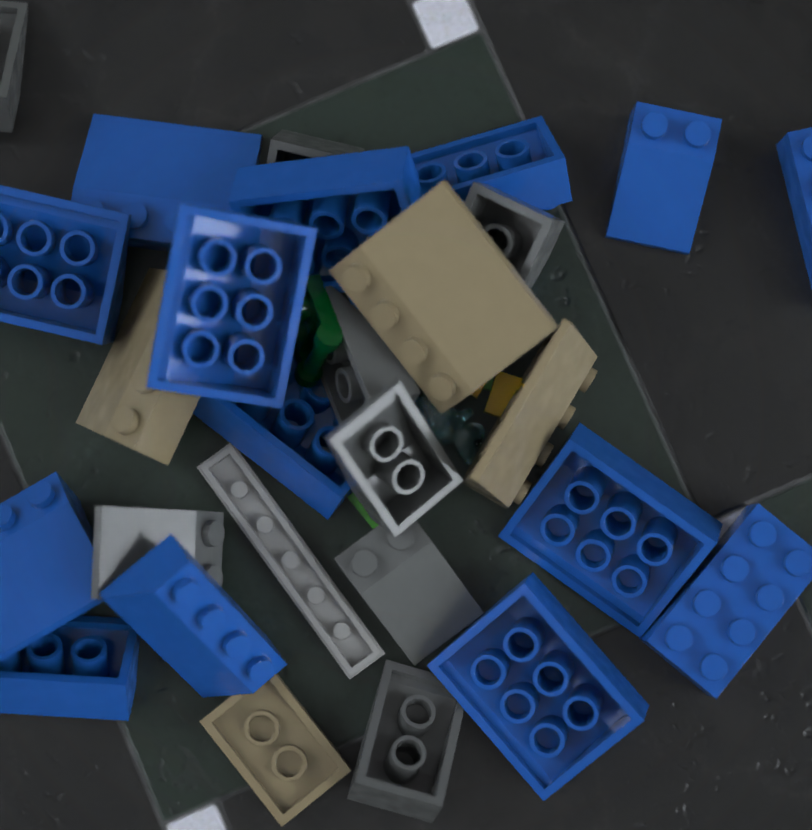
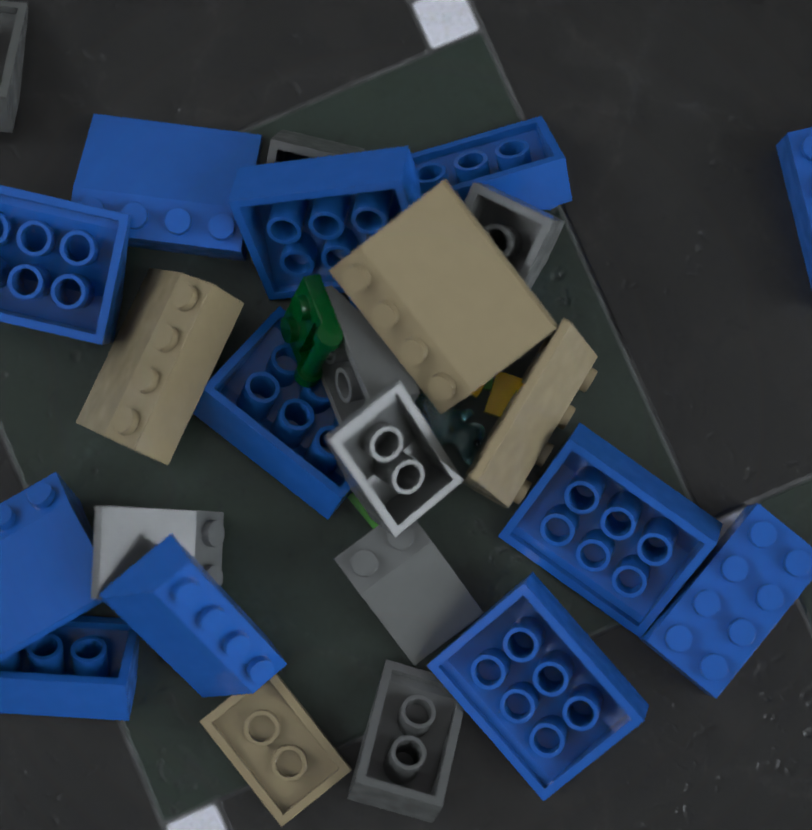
blue slope [146,203,317,409] -> none
light grey tile [197,443,385,680] -> none
blue slope [605,101,722,255] -> none

